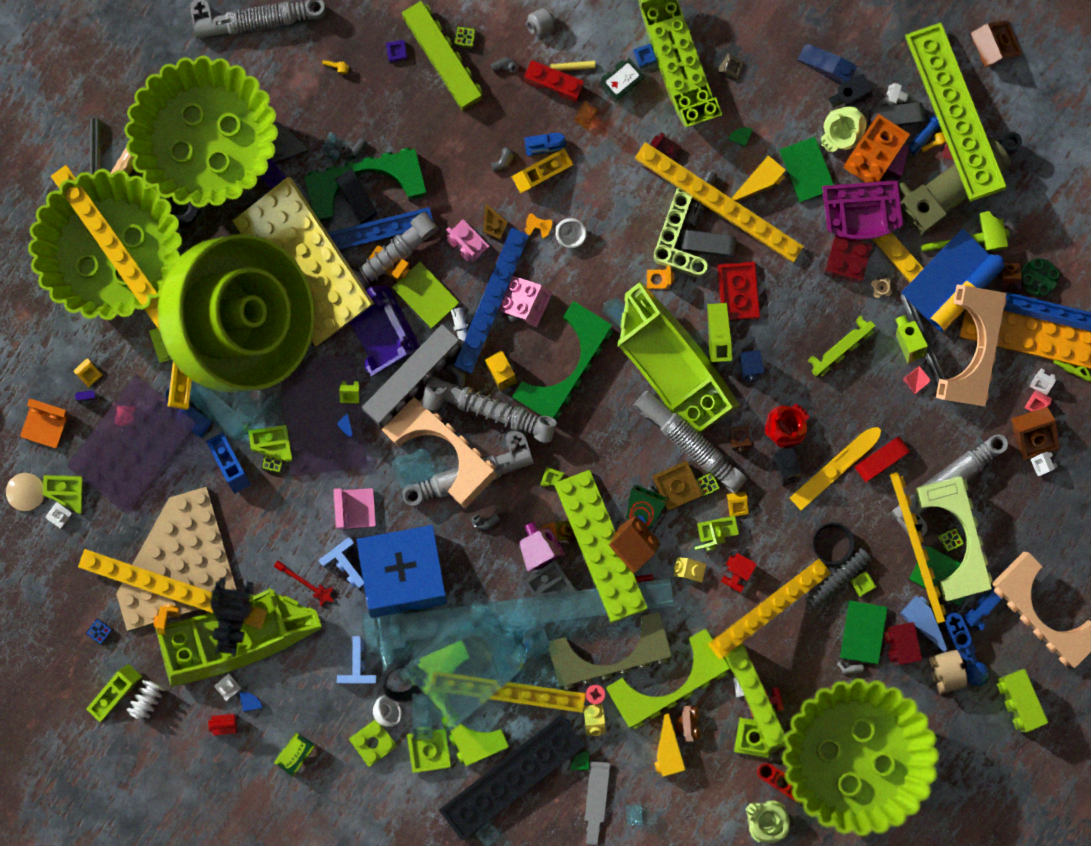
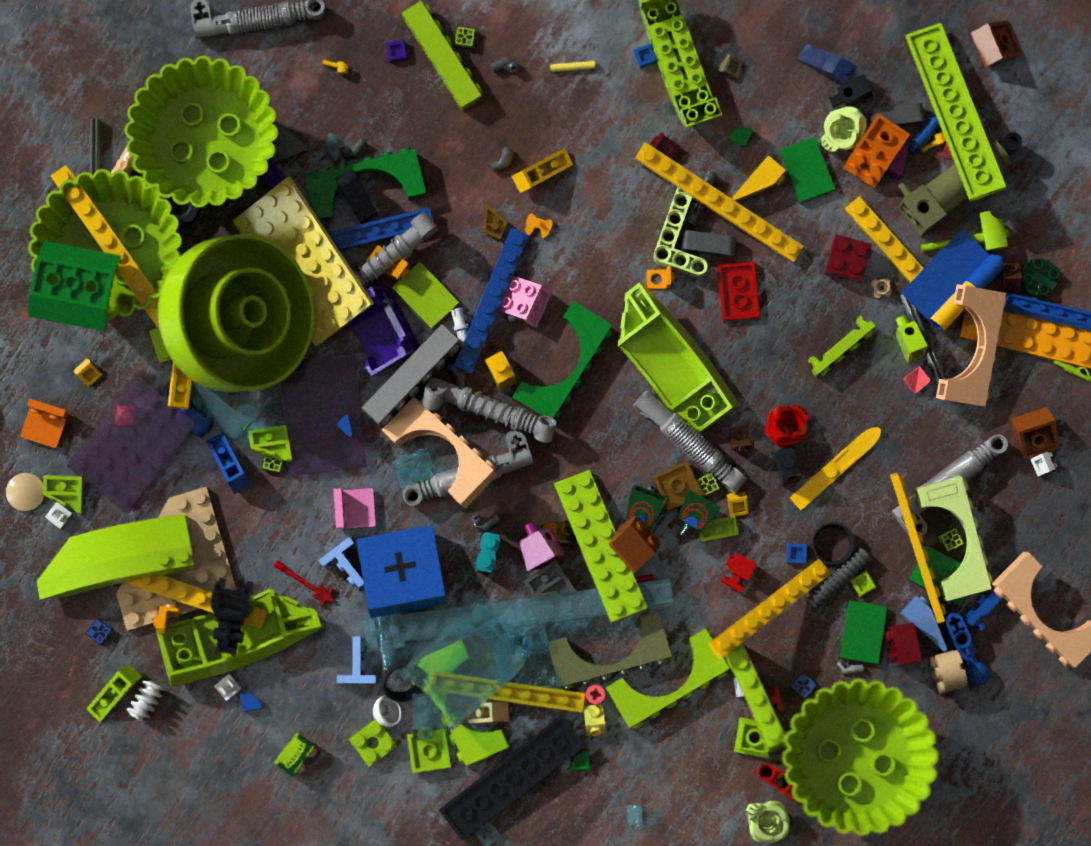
dark purple tile [75,391,98,403] -> none
red brick [208,714,238,736] -> none
lime tile [339,381,360,403] -> none
bright pink bracket [446,220,490,263] -> none
red arch [524,60,584,103] -> none
blue arm [524,133,566,156] -> none
light grey head [526,8,555,36] -> none
lime tile [540,467,565,487] -> none
white piece [556,218,586,248] -> none
clear orange leg [573,101,599,131] -> none
light grey piece [584,761,610,846] -> none
brick [600,58,644,103] -> none
clear light blue brick [602,297,625,328] -> none
yellow slope [654,714,685,777] -> none
light yellow bracket [673,557,706,582] -> none
dark orange piece [675,706,701,741] -> none
lime bracket [695,521,726,551] -> none
lime slope [707,303,732,362] -> none
dark blue piece [739,350,764,383] -> none
magenta slope [822,180,903,240] -> none
red beam [854,436,910,483] -> none
white tile [884,83,908,106] -> none
lime piece [997,669,1048,733] -> none
coral slope [1024,390,1052,412] -> none
white tile [1030,368,1056,396] -> none
none -> green slope [28,241,121,332]
none -> lime slope [37,514,194,600]
none -> light nougat slope [464,702,509,724]
none -> teal brick [476,532,500,574]
none -> dark green torso [677,489,721,539]
none -> blue tile [786,543,807,564]
none -> tile [790,672,817,700]

